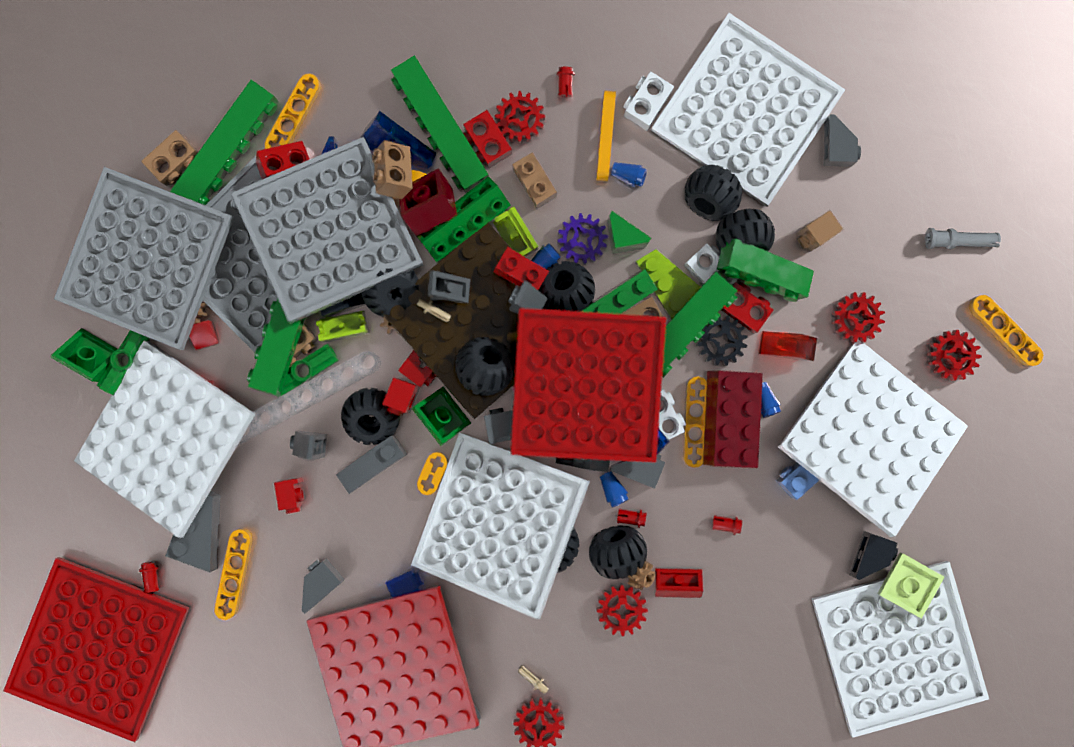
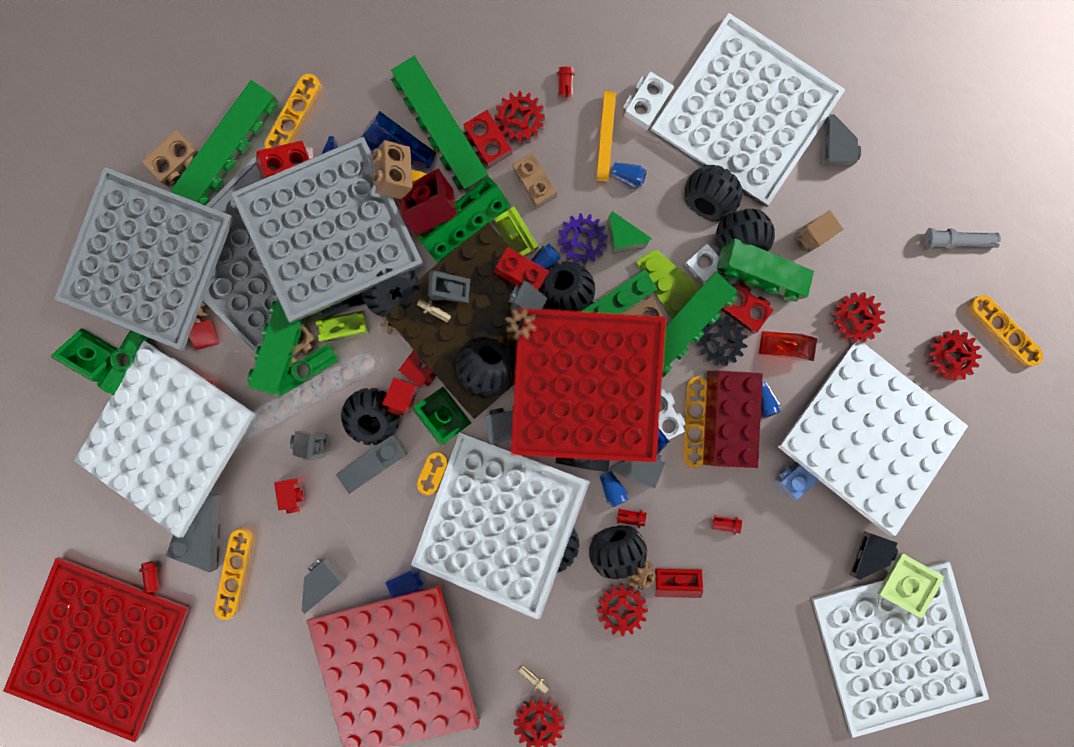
none -> medium nougat gear [506,308,536,339]

